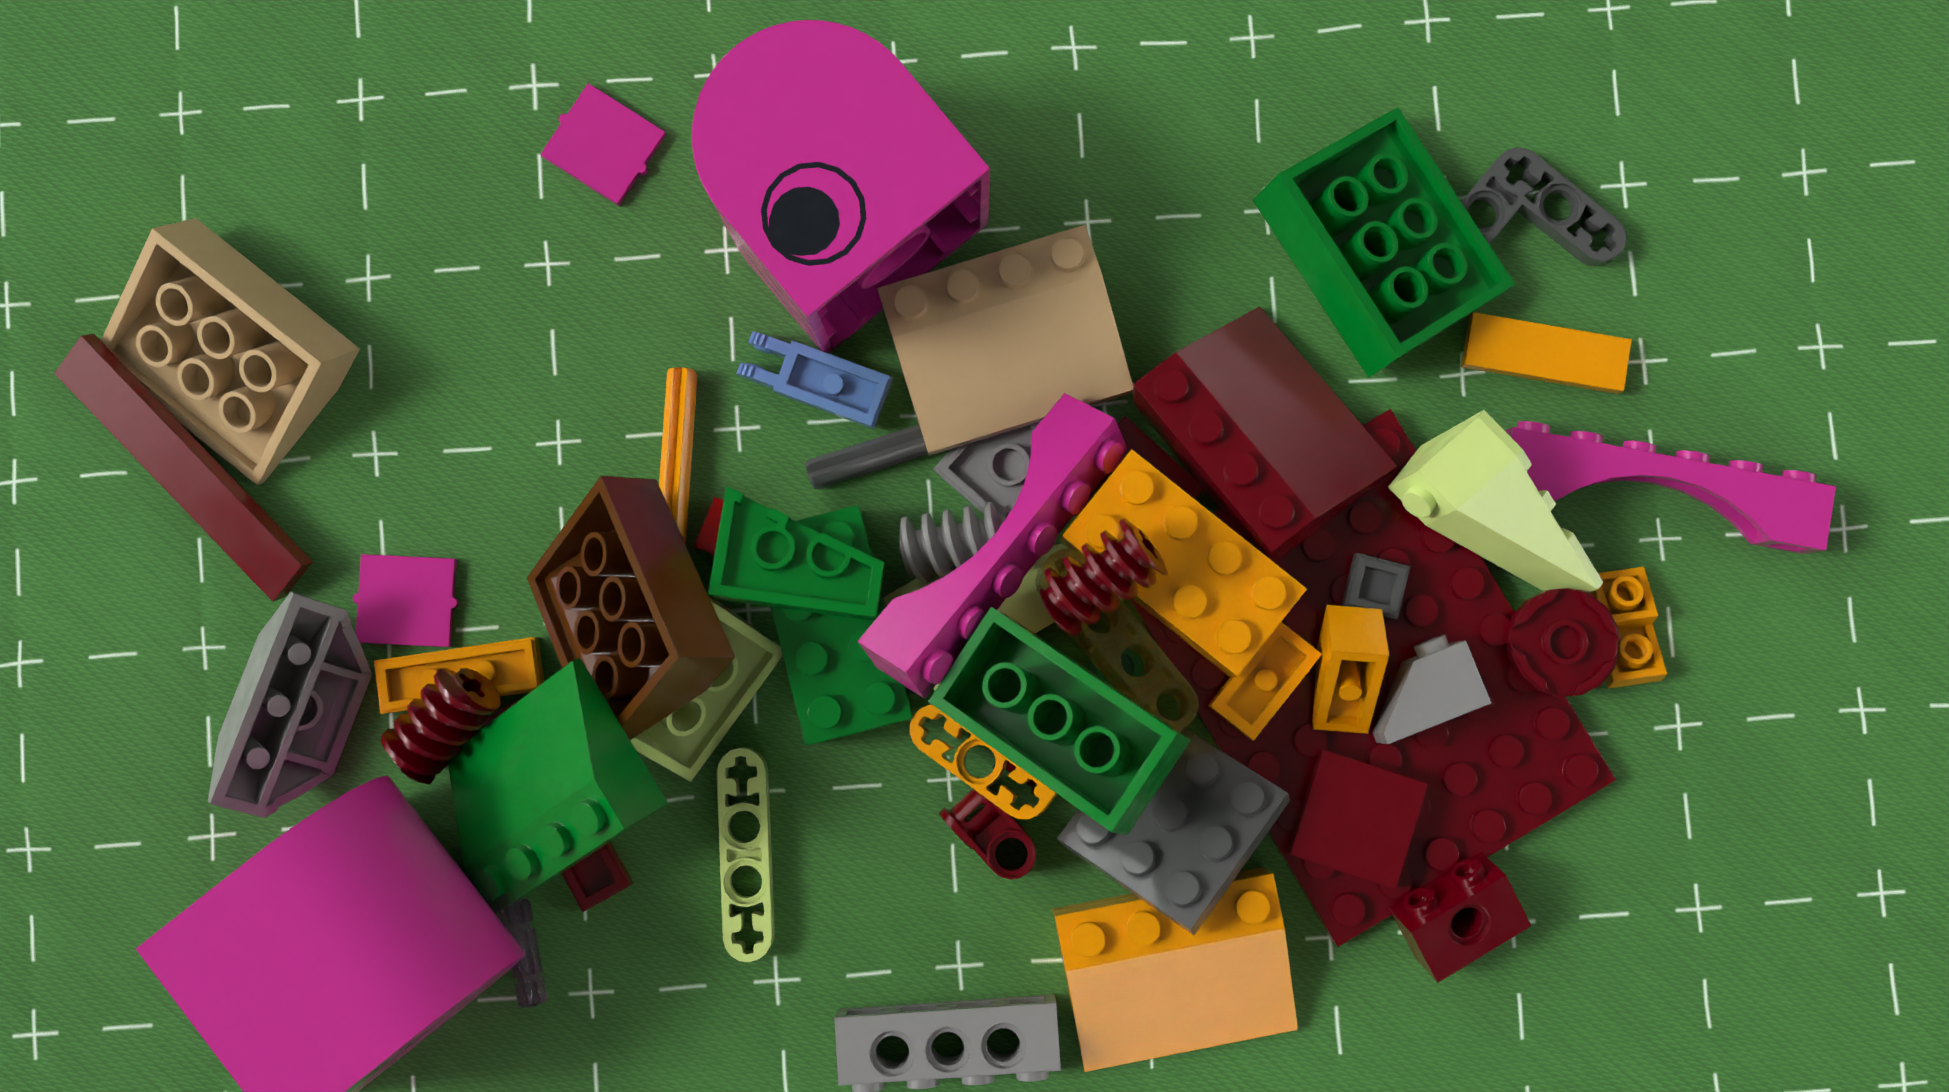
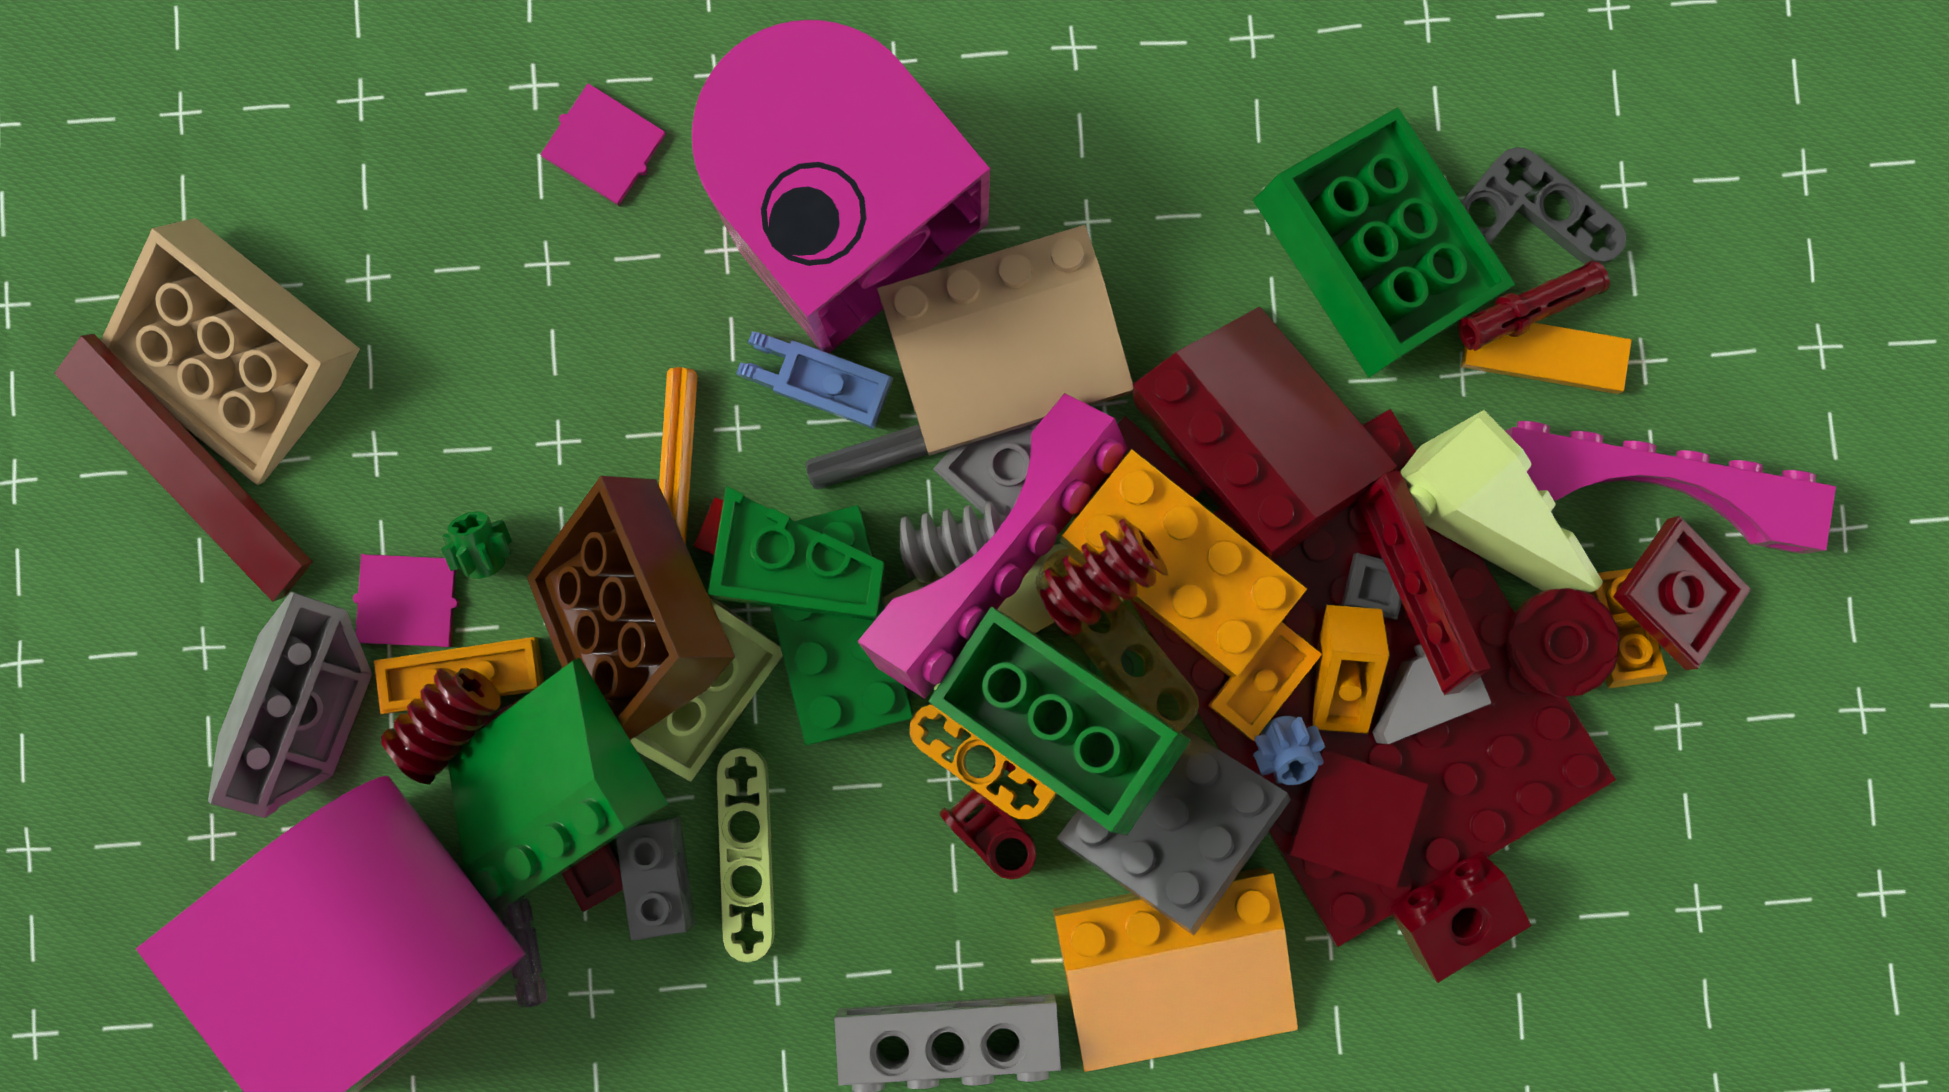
none -> green gear [441,511,512,579]
none -> dark grey brick [616,816,696,941]
none -> medium blue gear [1253,716,1325,785]
none -> dark red tile [1357,471,1491,696]
none -> dark red pin [1458,260,1610,351]
none -> dark red tile [1613,516,1751,670]

